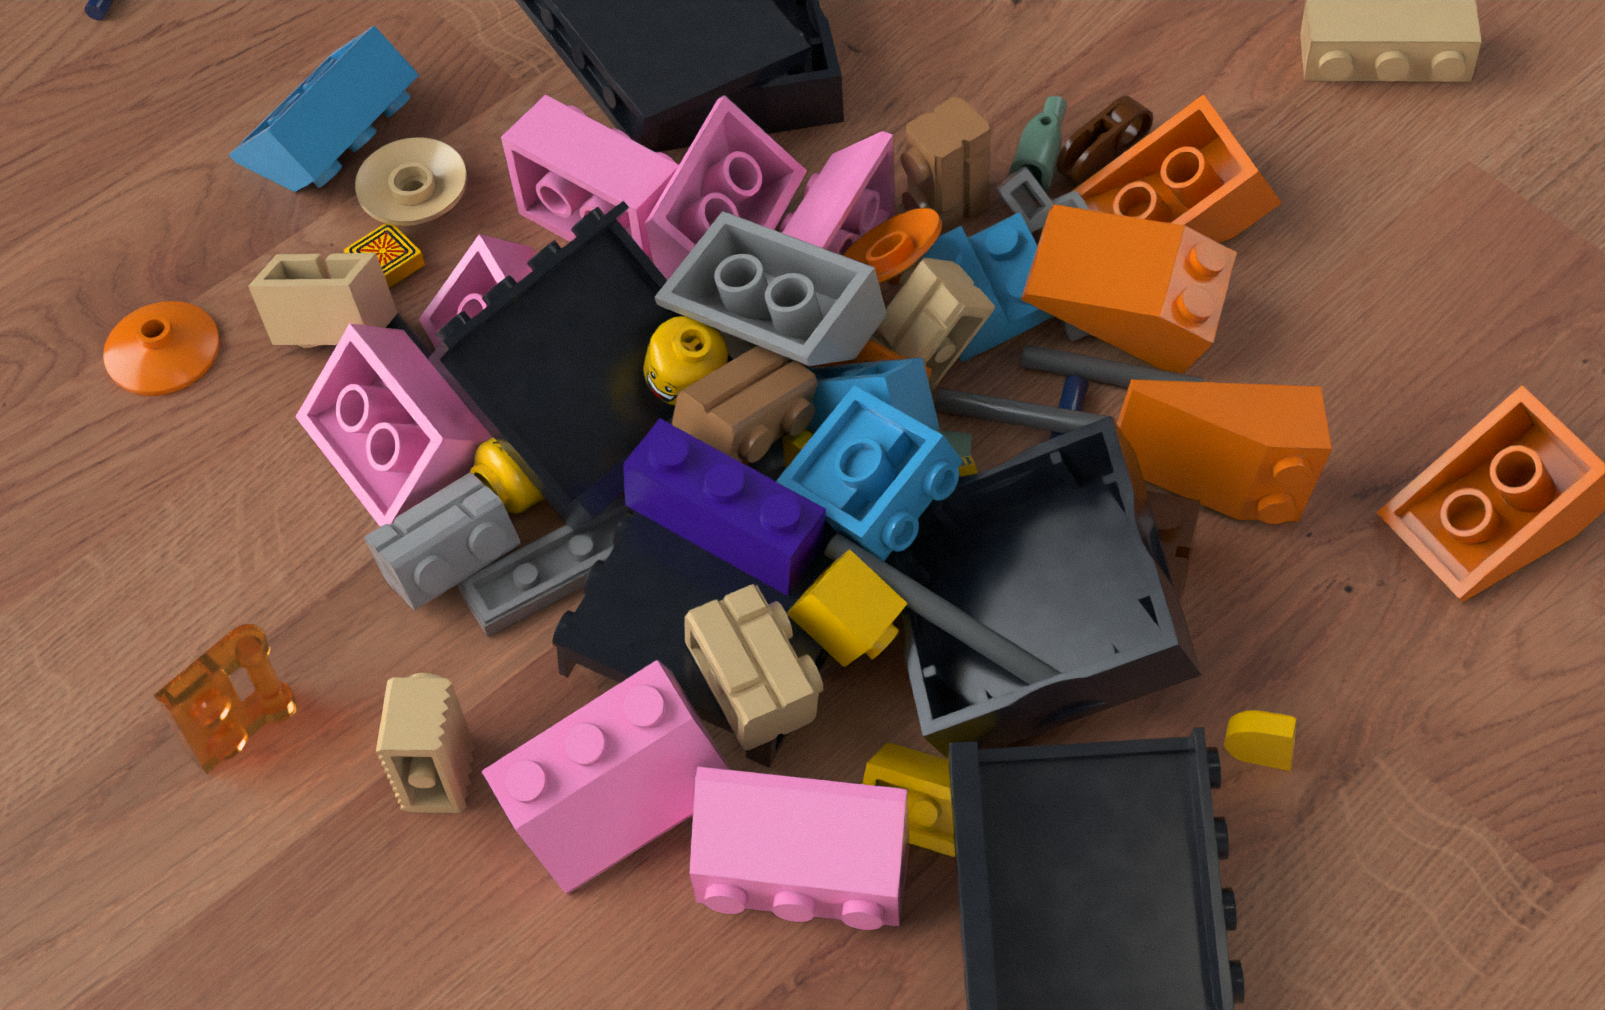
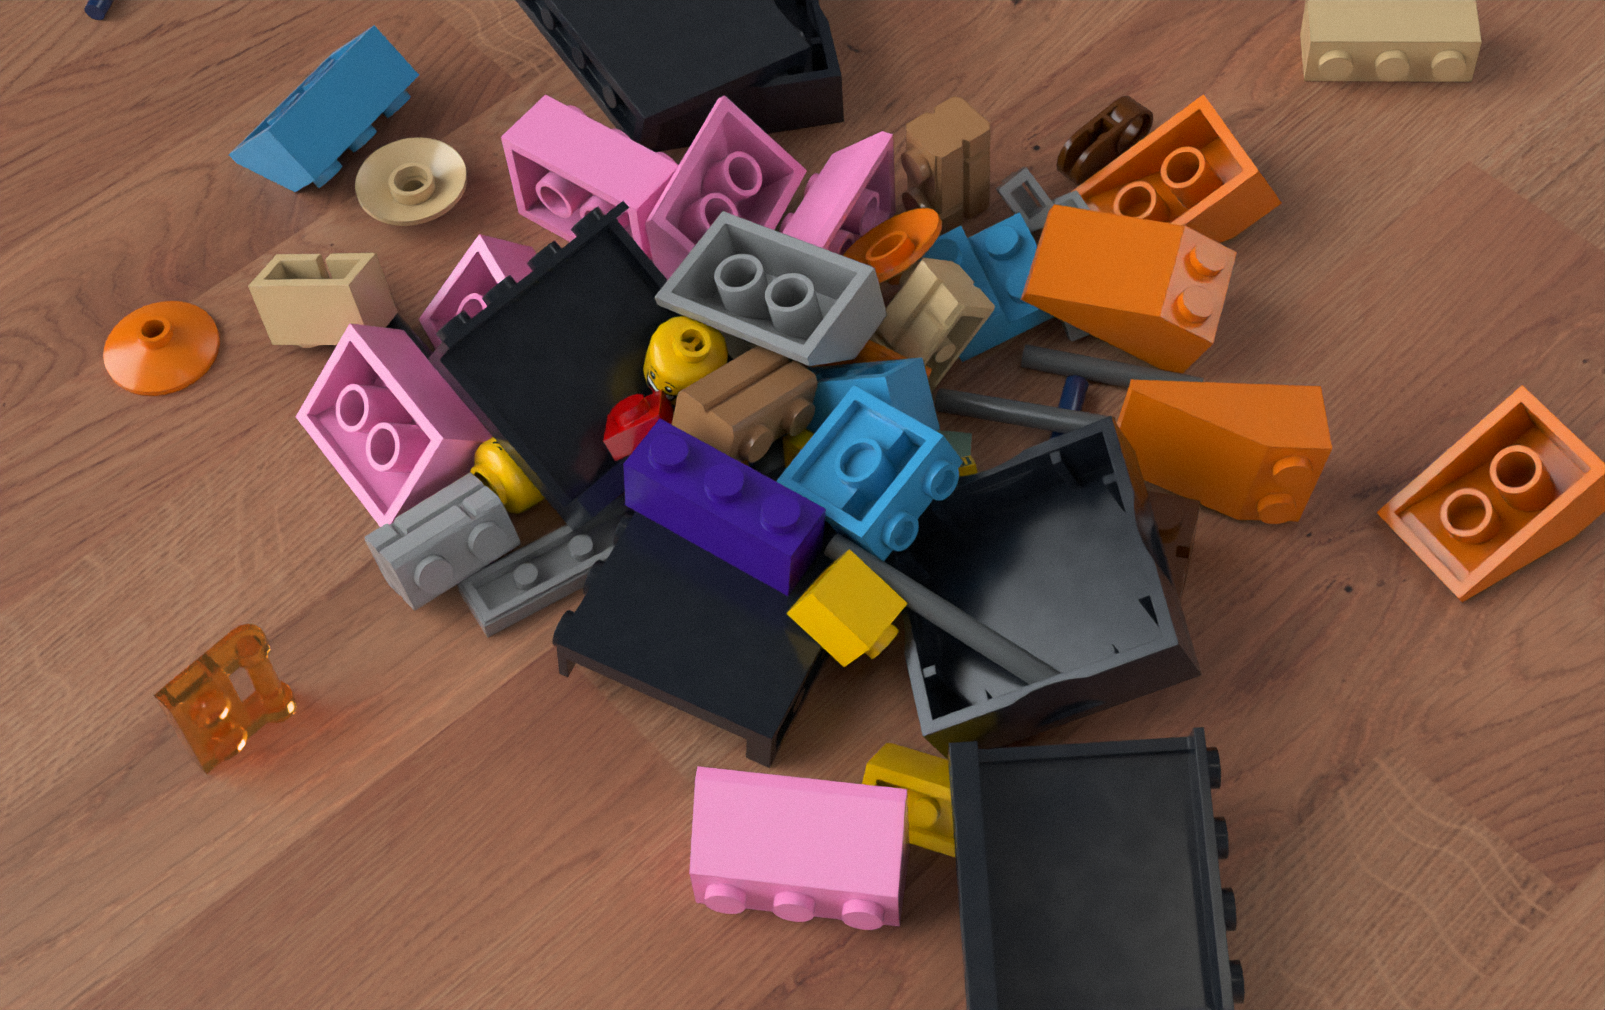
yellow tile [343,223,425,288] -> none
tan brick [376,673,476,813] -> none
bright pink slope [482,660,731,894] -> none
tan brick [685,584,823,751] -> none
sand green piece [1009,96,1068,199] -> none
yellow tile [1224,710,1296,771] -> none
none -> red plate [603,389,674,461]

